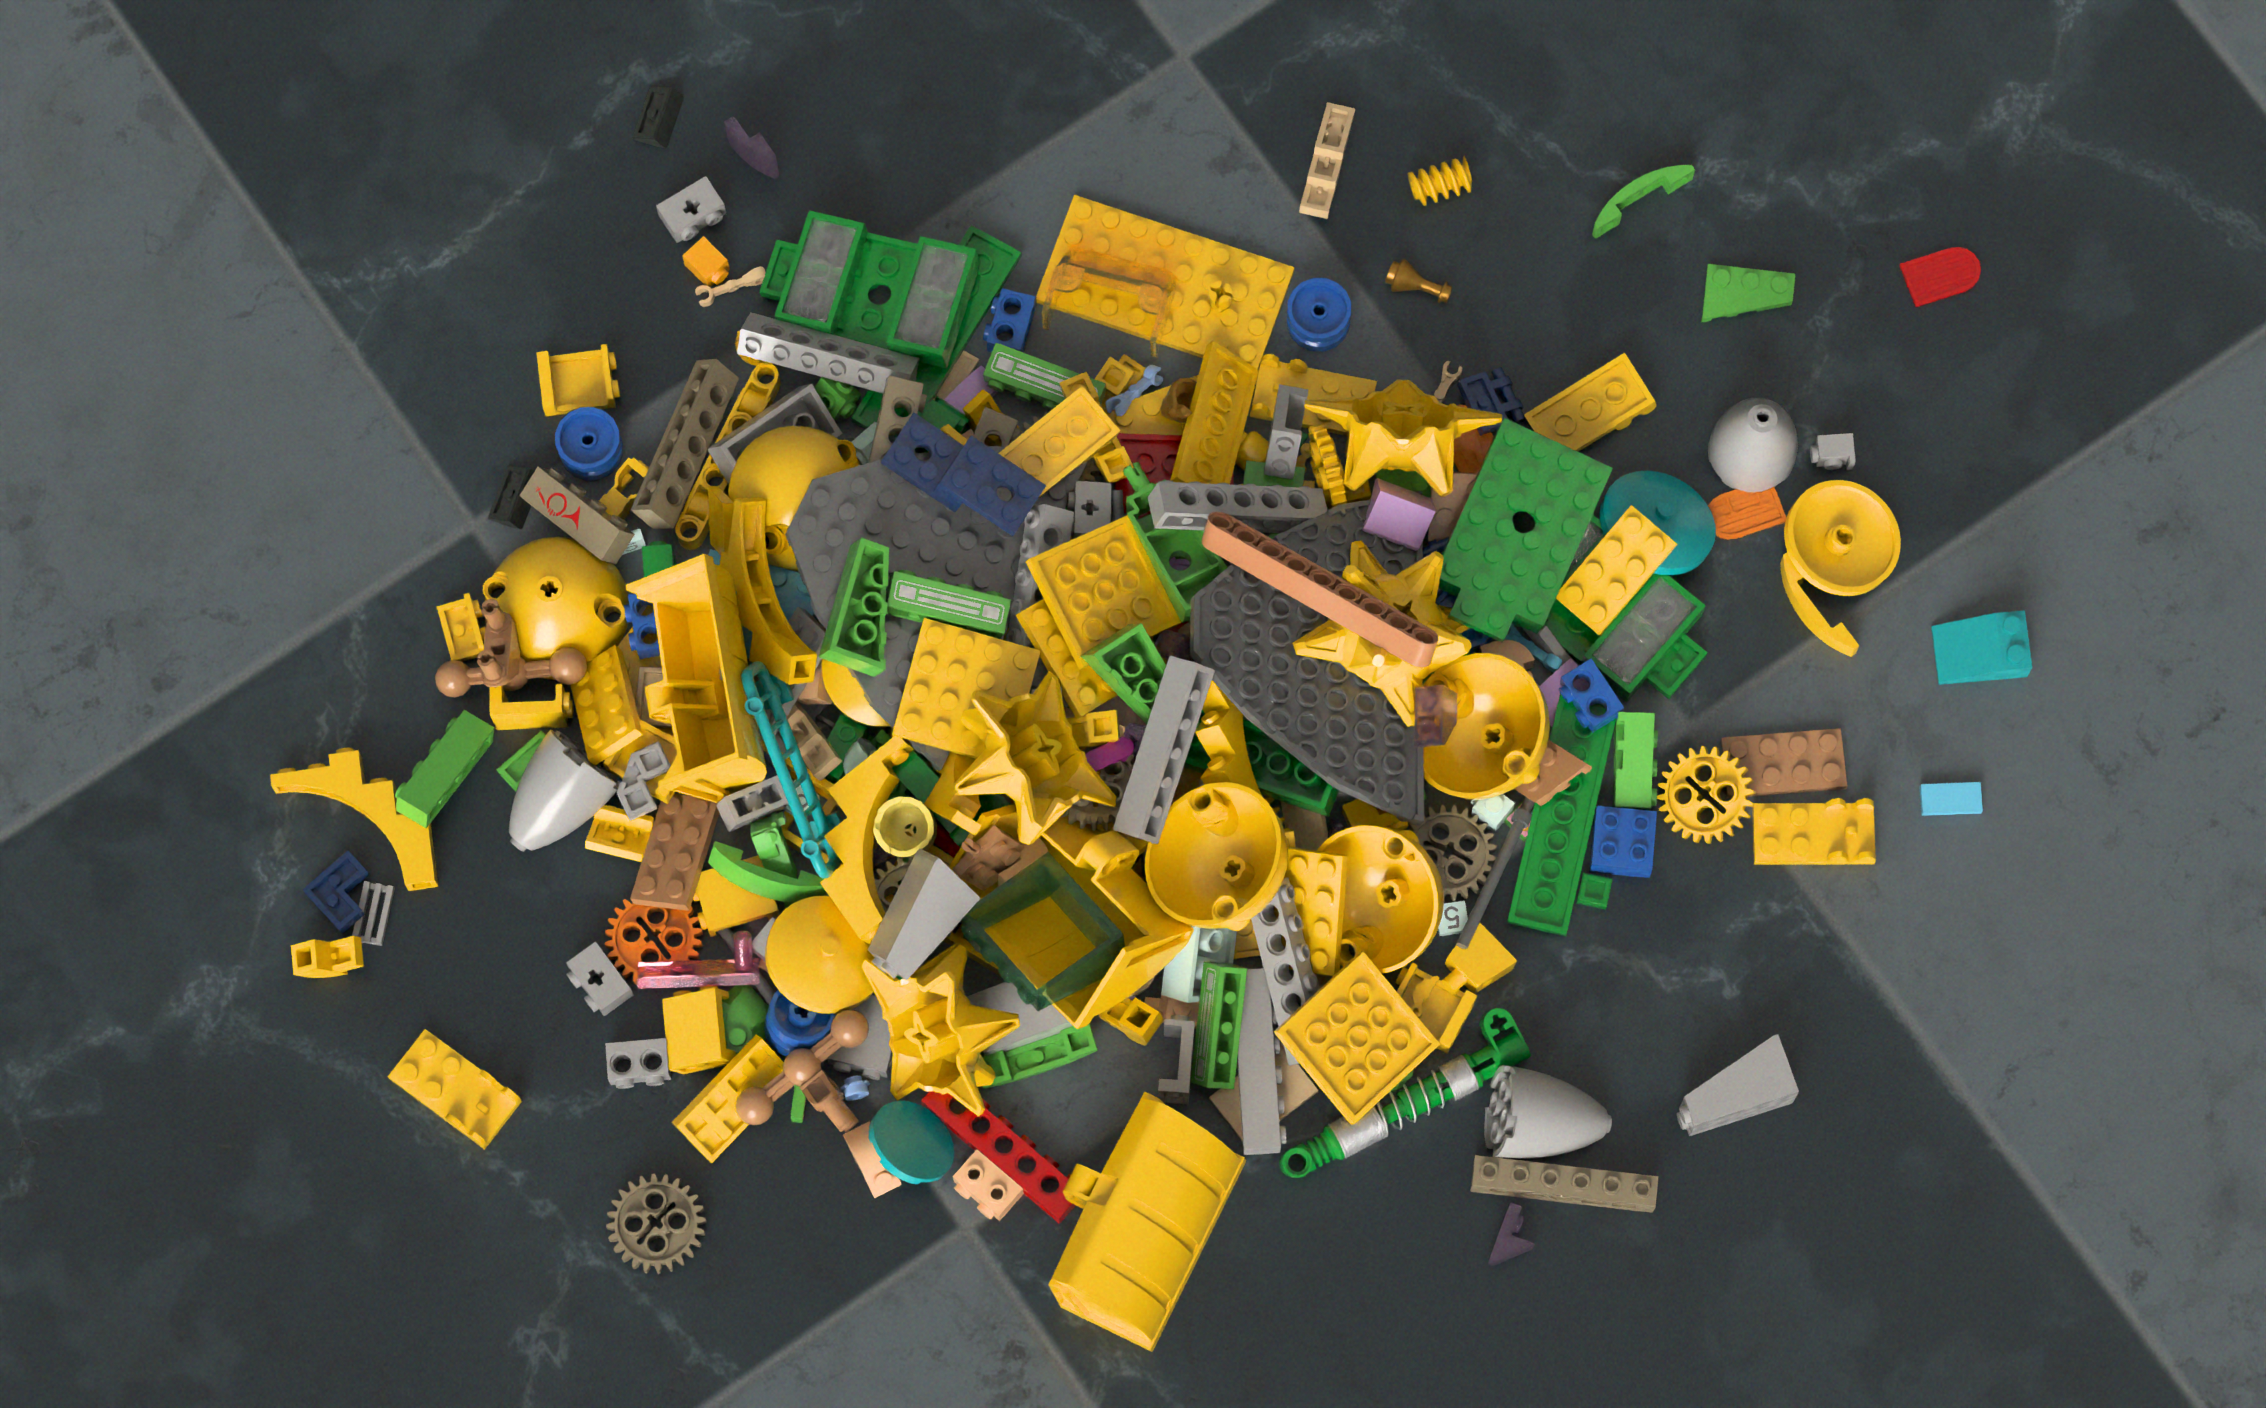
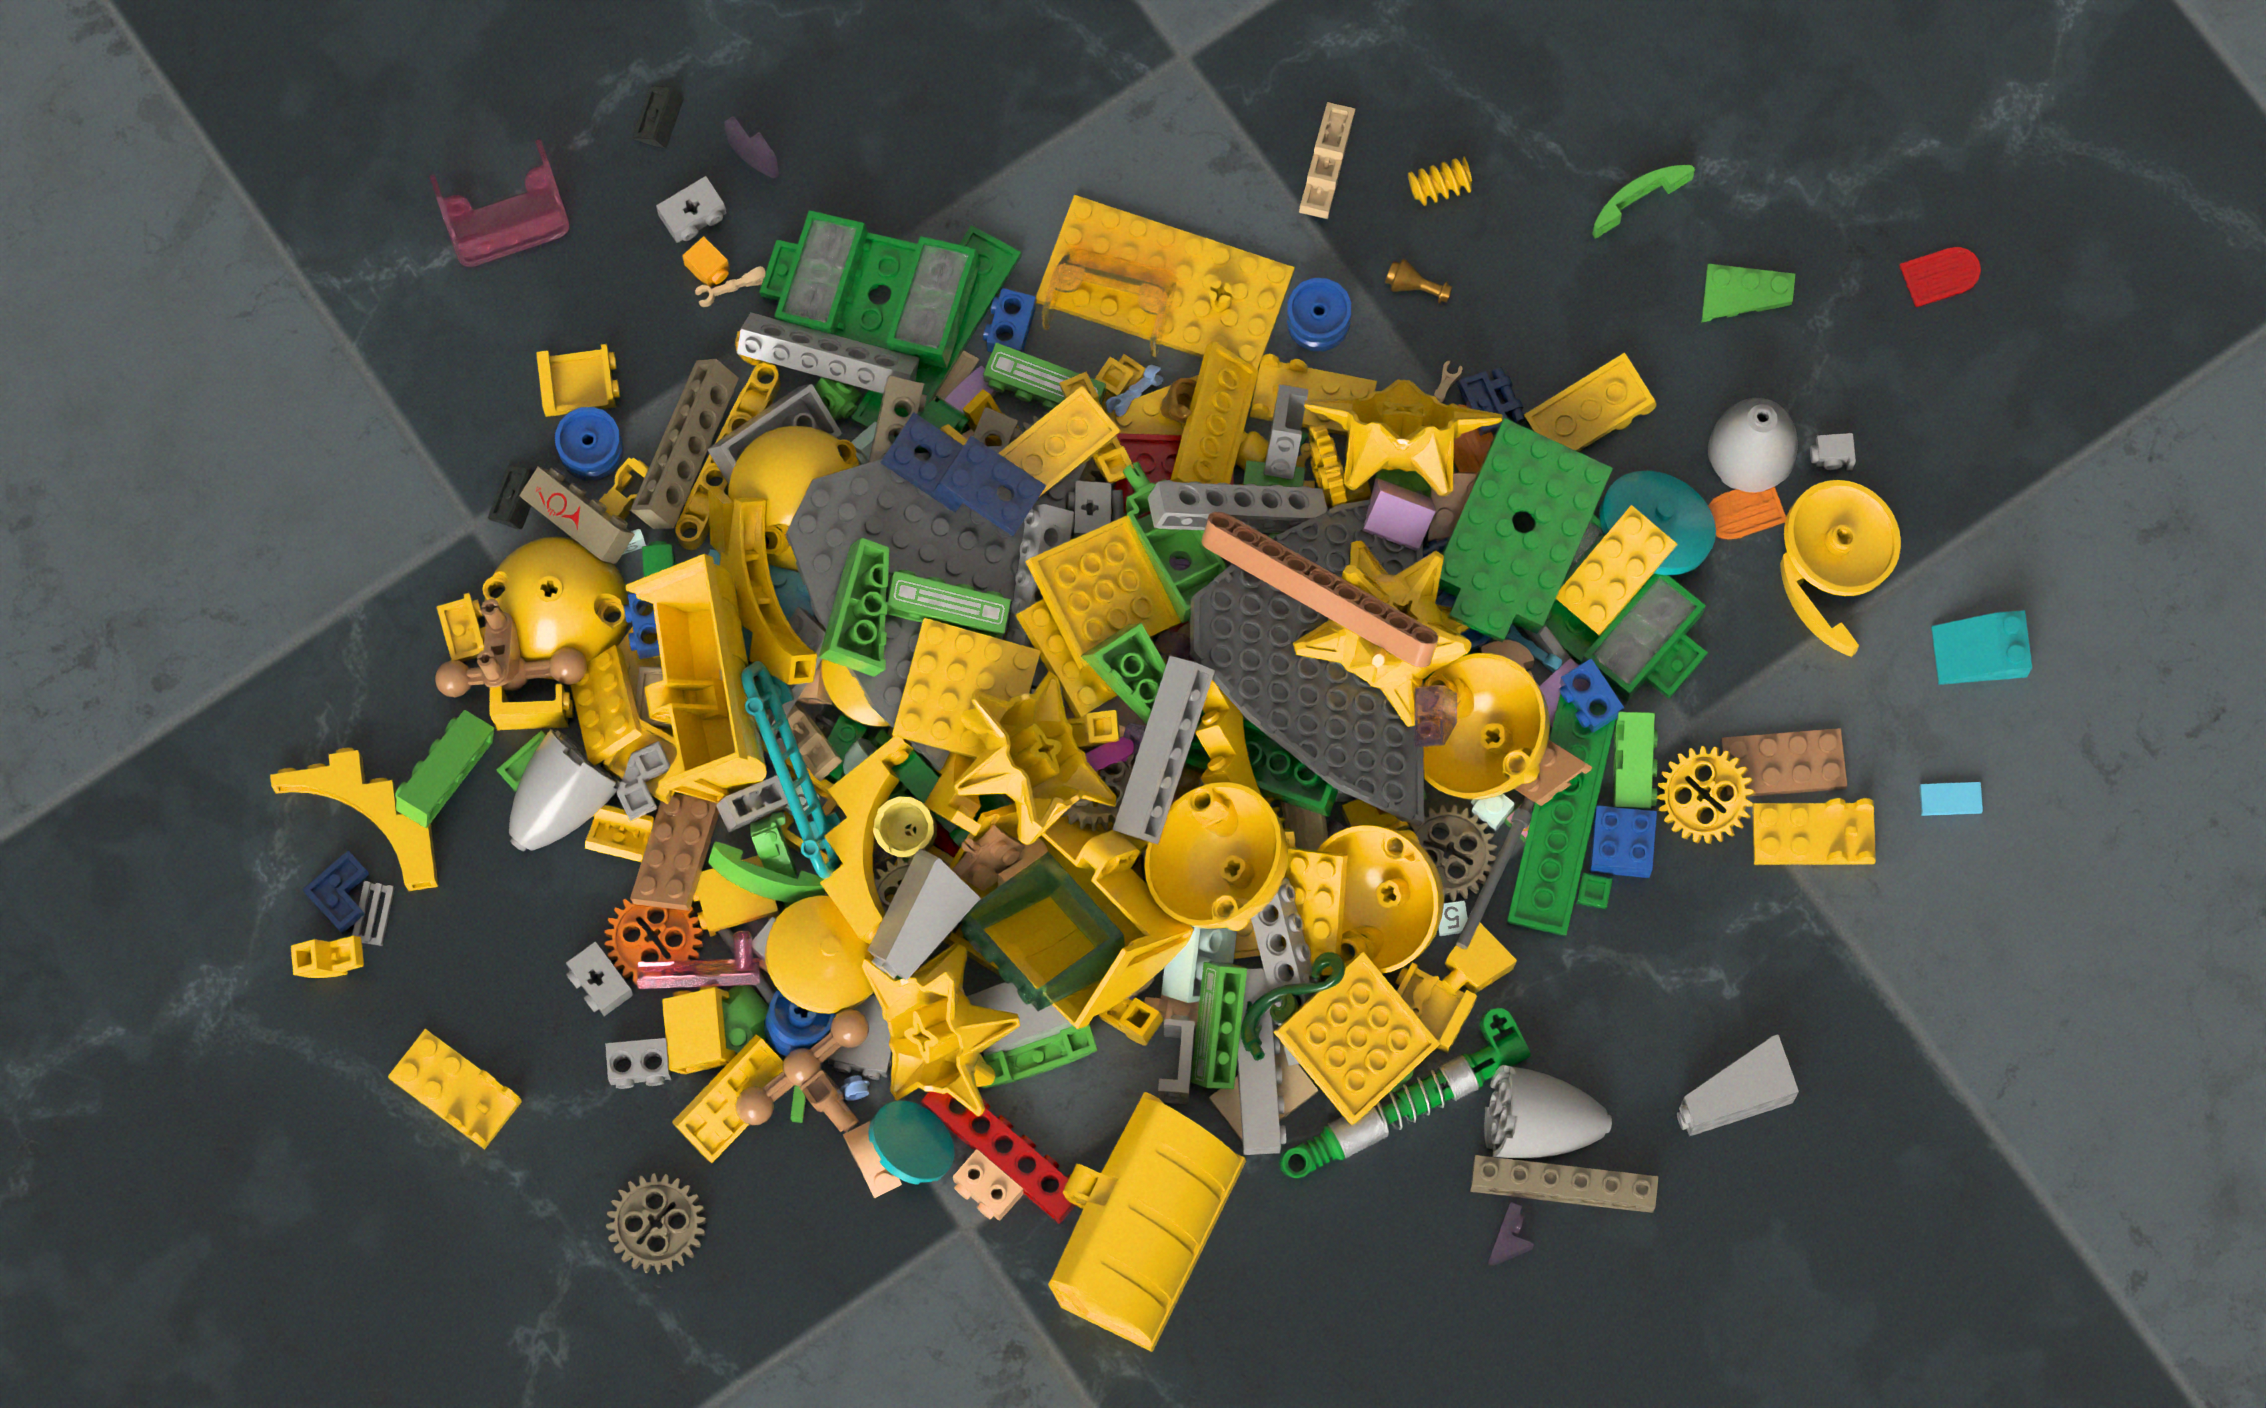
none -> clear pink windscreen [429,139,569,267]
none -> dark green plant [1241,952,1346,1061]

